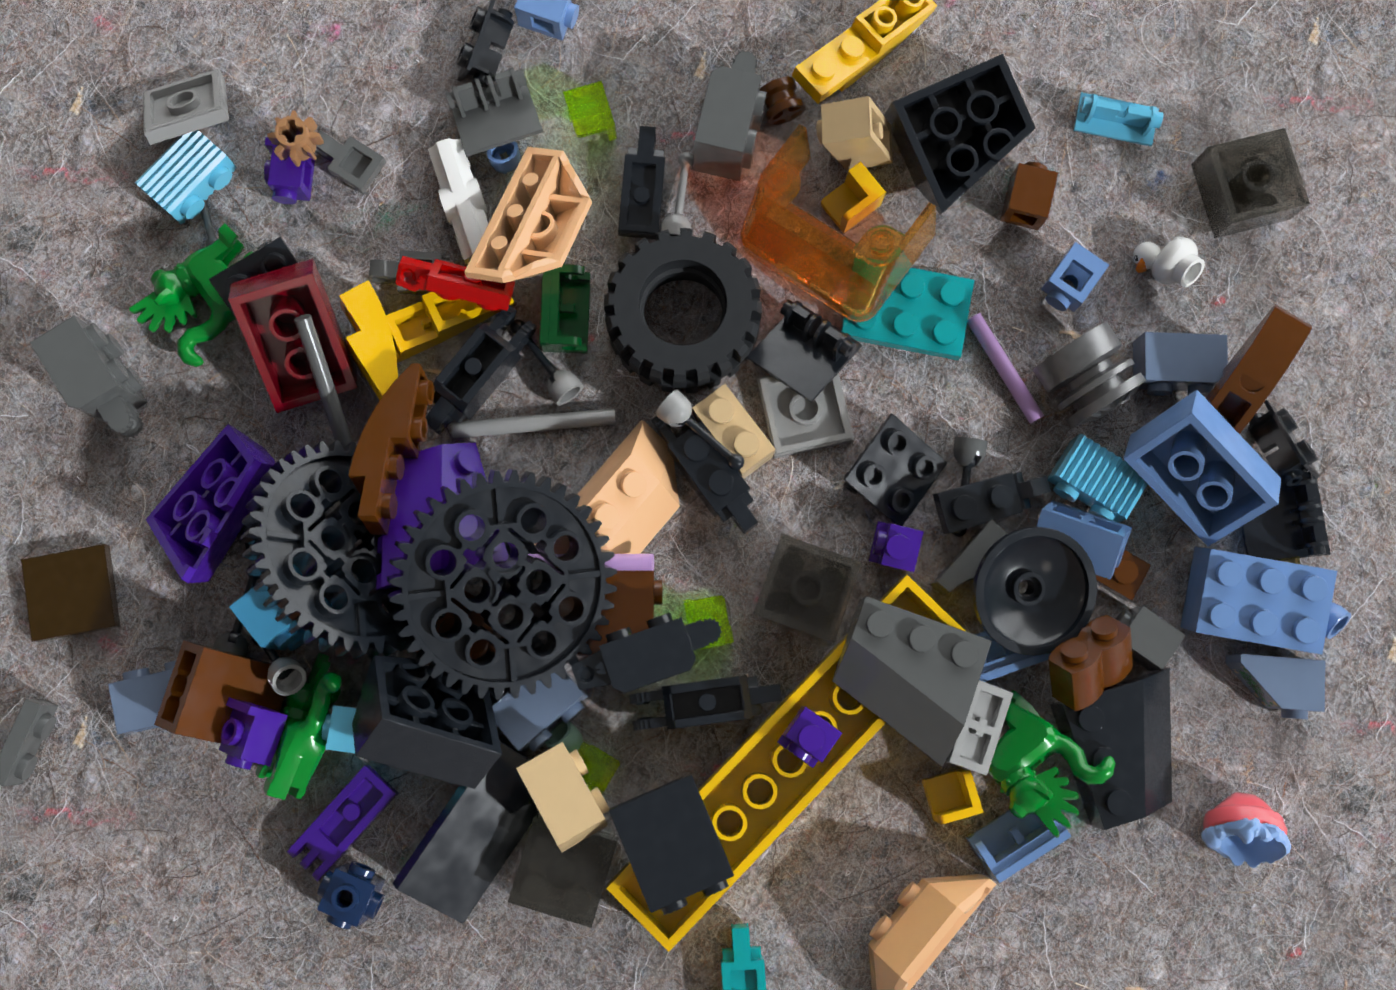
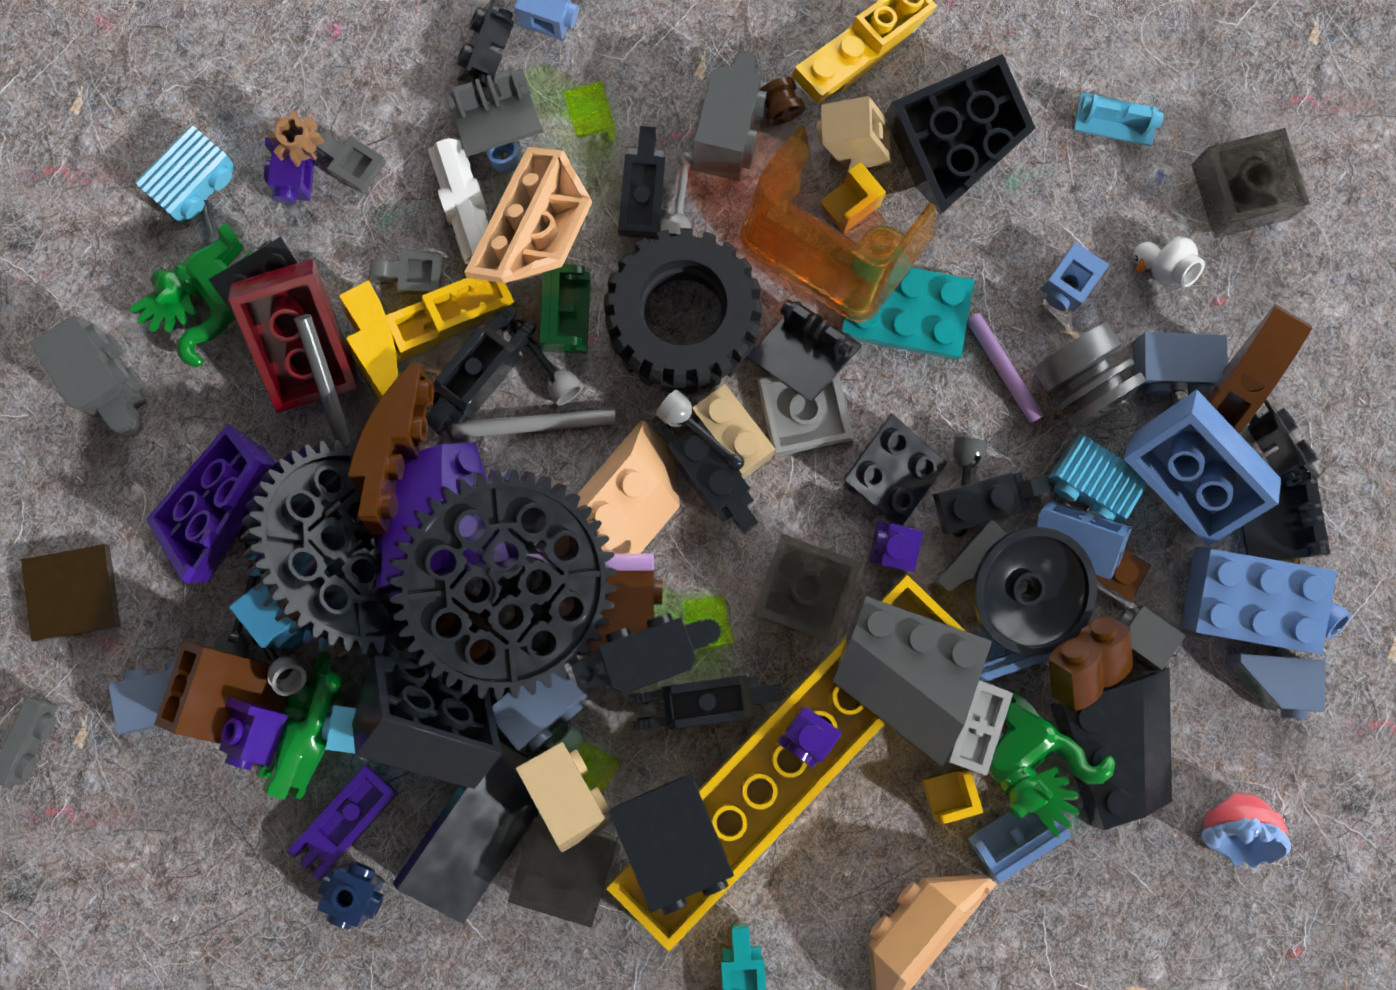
light grey tile [143,69,229,145] -> none
red hinge [395,256,516,311] -> none
reddish brown brick [1000,162,1059,230] -> none

